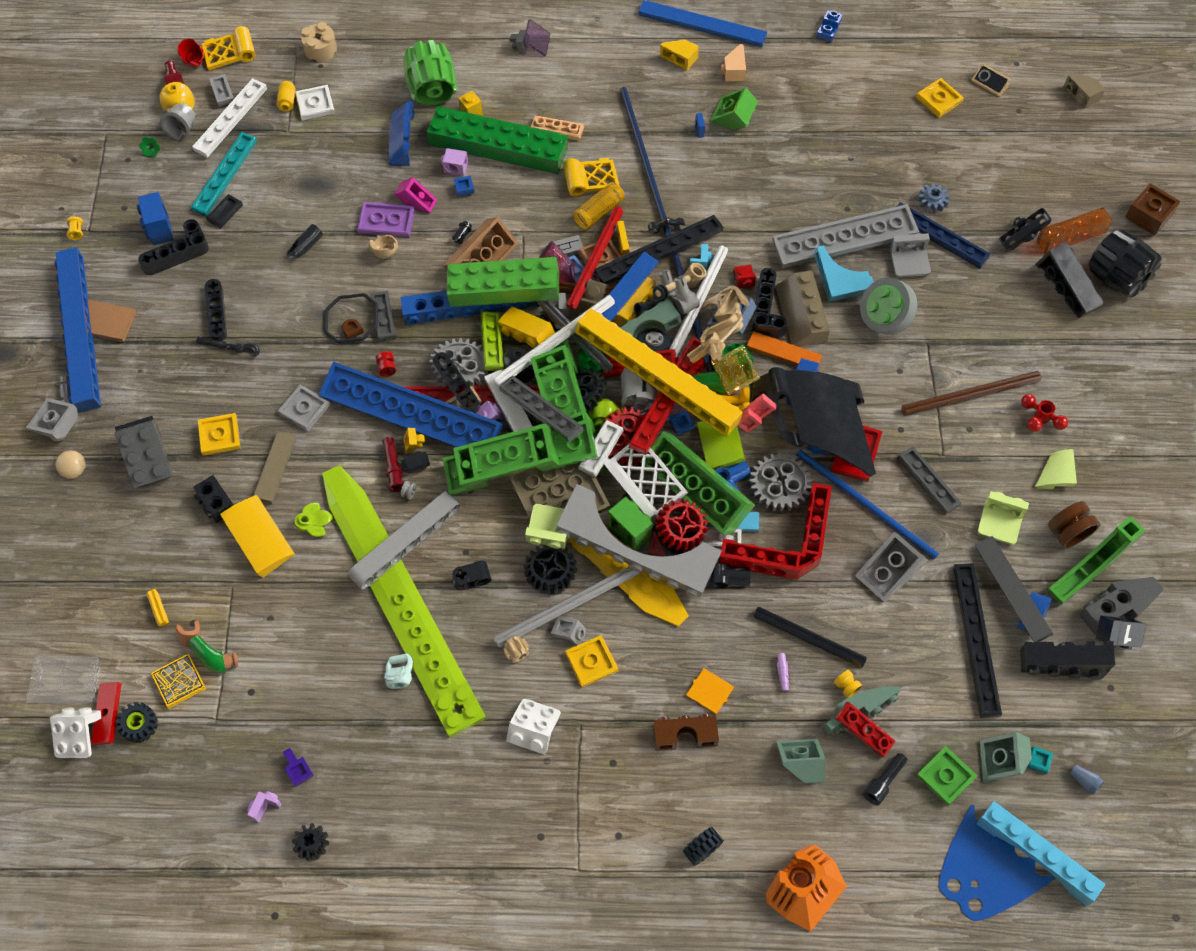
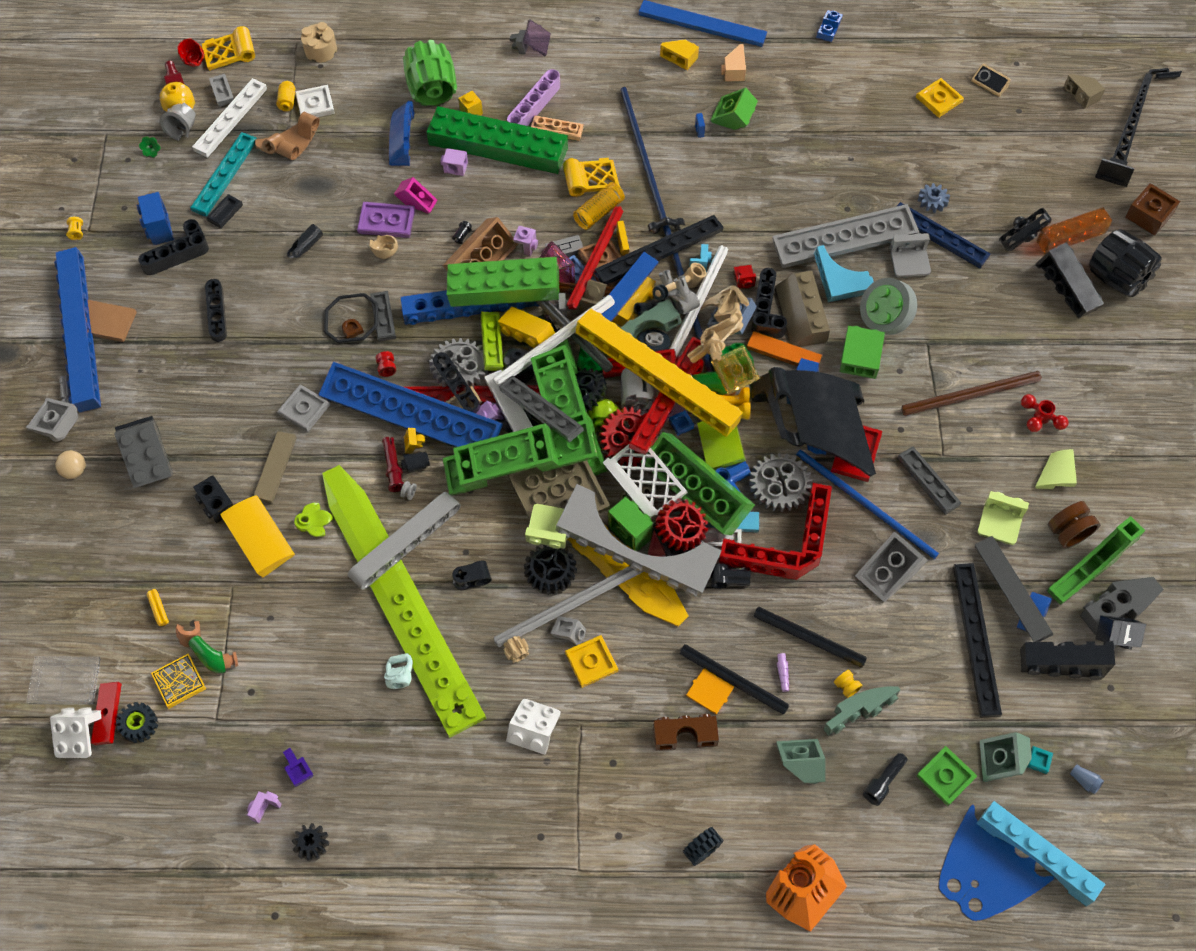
black piece [196,337,260,357] -> none
yellow plate [198,413,241,456] -> none
blue plate [454,175,474,196] -> none
white tile [578,420,623,478] -> none
coral slope [738,394,776,433] -> none
red tile [835,702,896,758] -> none
none -> medium nougat panel [255,112,320,160]
none -> lavender beam [507,69,560,126]
none -> lavender bracket [513,226,538,256]
none -> black axle [680,644,789,714]
none -> bright green brick [839,326,885,379]
none -> black piece [1095,68,1182,187]

